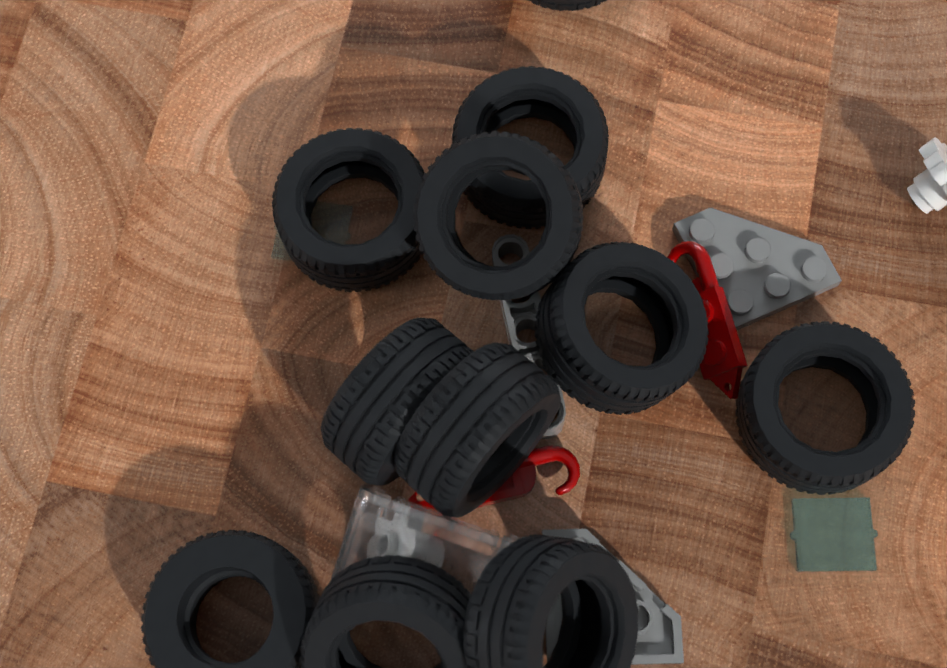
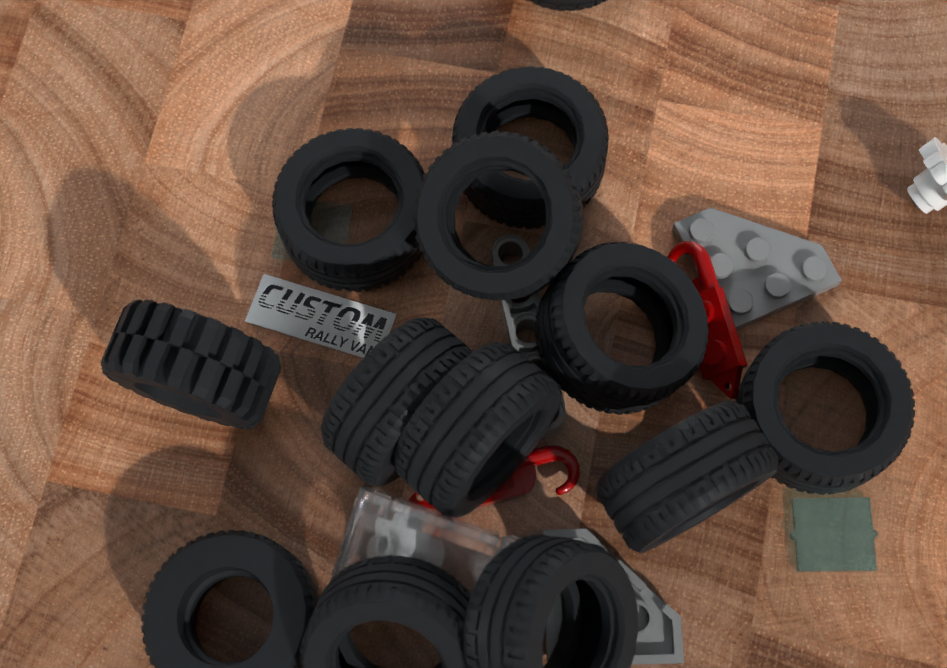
none -> black tyre [101,299,281,430]
none -> white sticker [245,274,397,358]
none -> black tyre [597,400,778,553]

